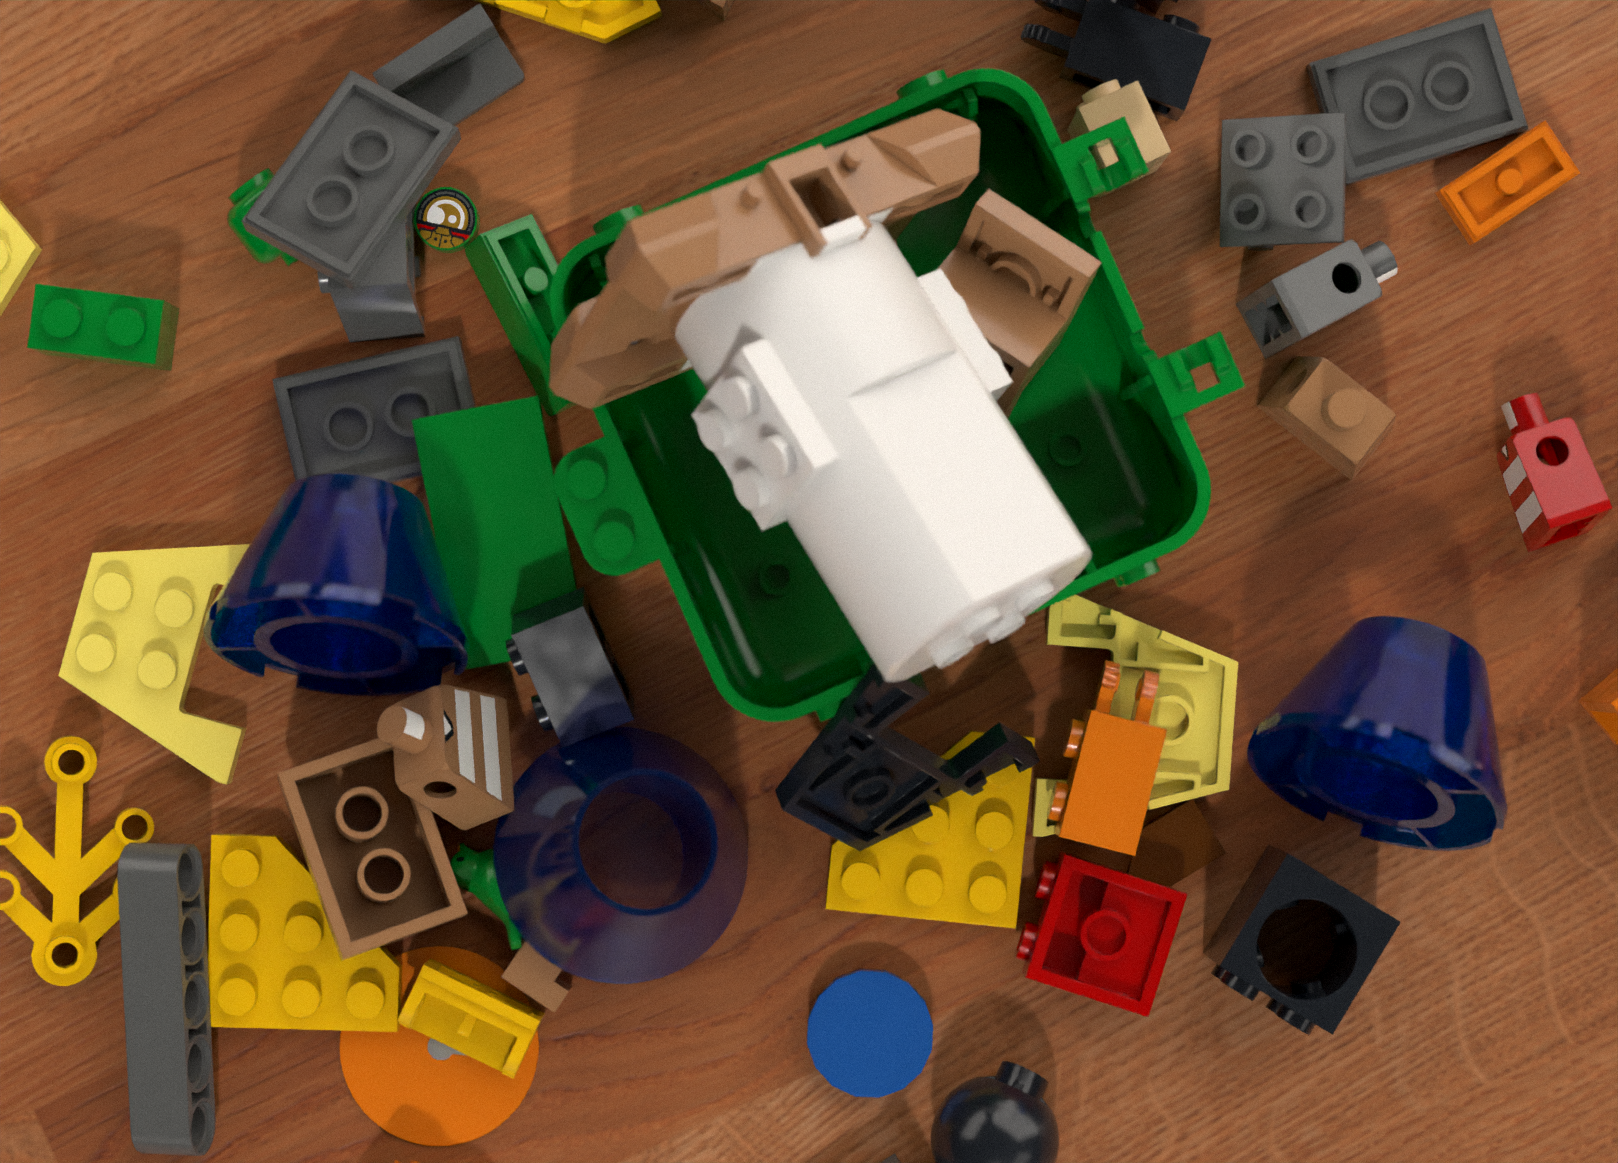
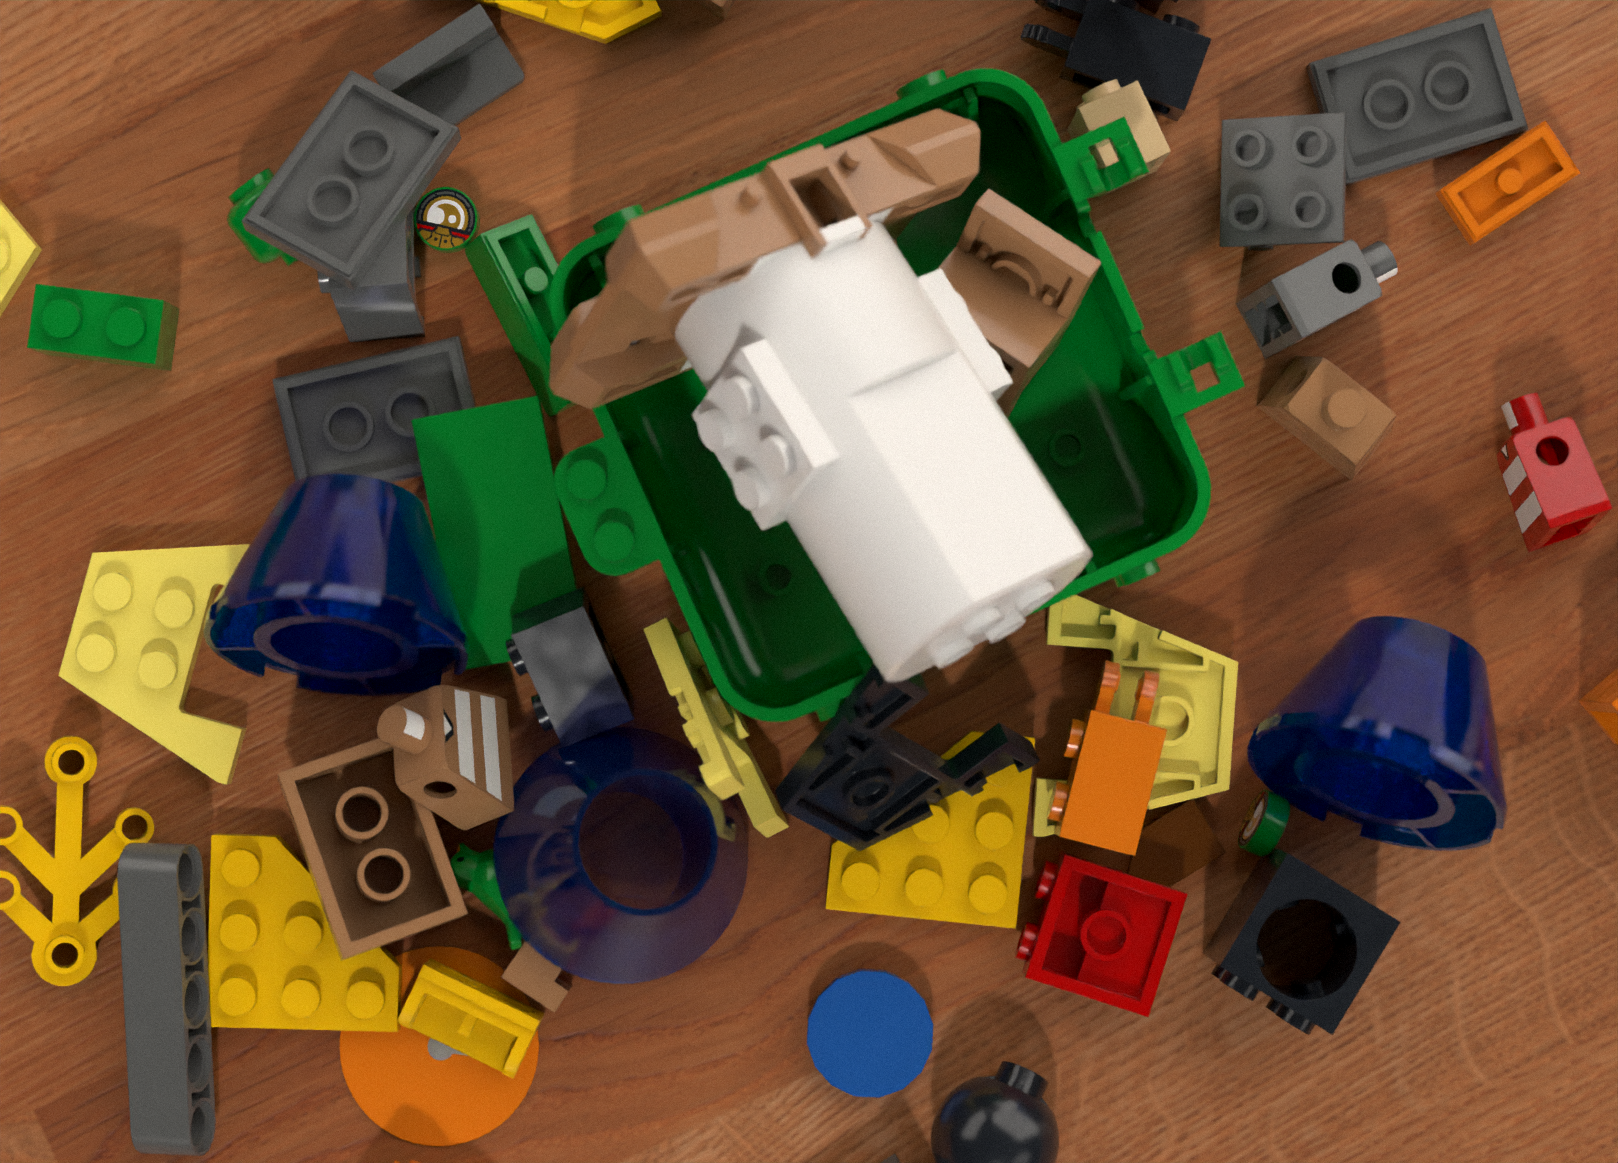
none -> light yellow wing [643,617,789,838]
none -> green tile [1238,789,1290,857]

